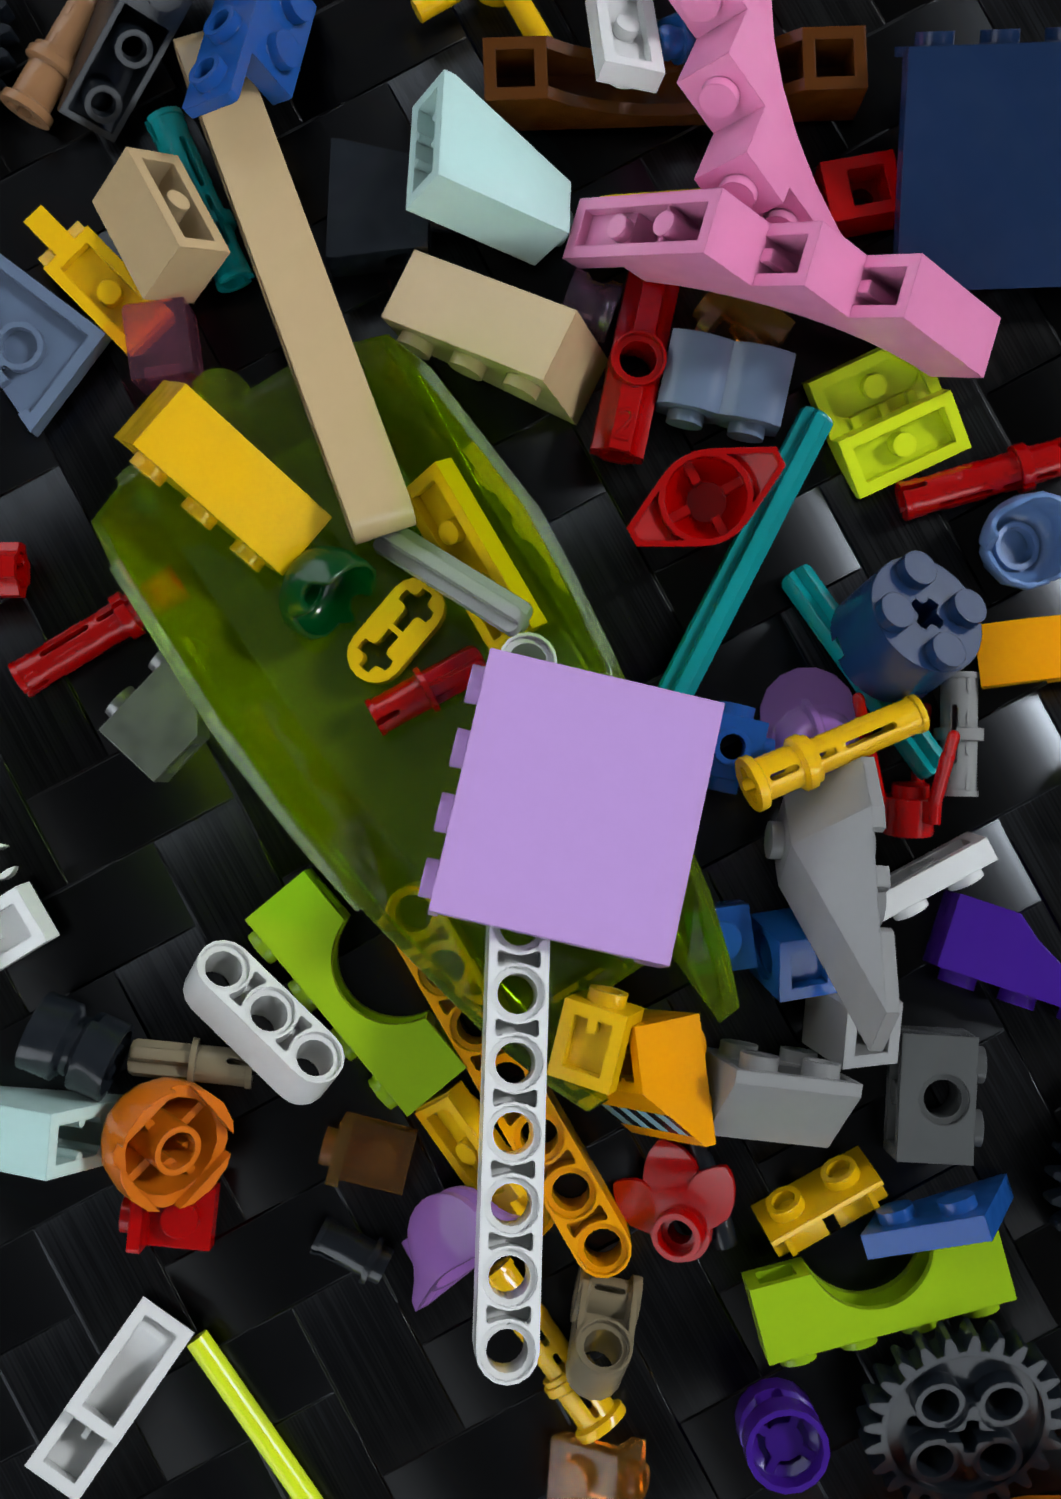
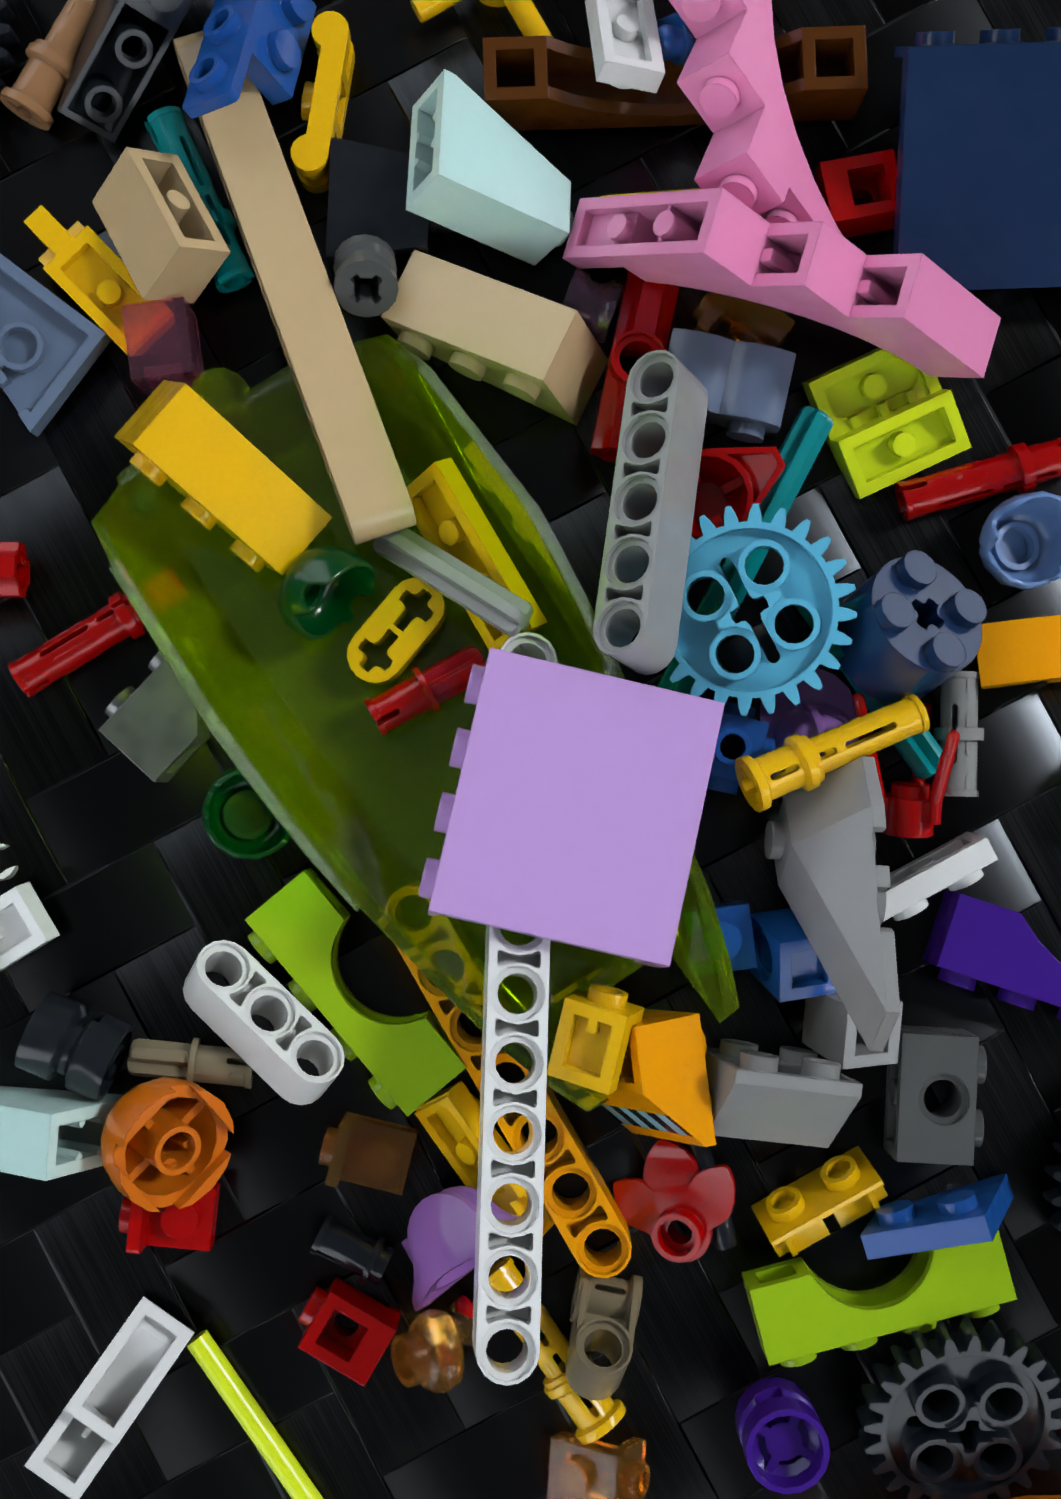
none -> dark green hair [201,764,300,860]
none -> yellow plate [291,11,355,193]
none -> red brick [297,1277,401,1387]
none -> dark grey wheel [333,234,398,318]
none -> clear orange animal [391,1295,473,1393]
none -> light grey beam [593,350,708,675]
none -> medium azure gear [669,504,857,716]

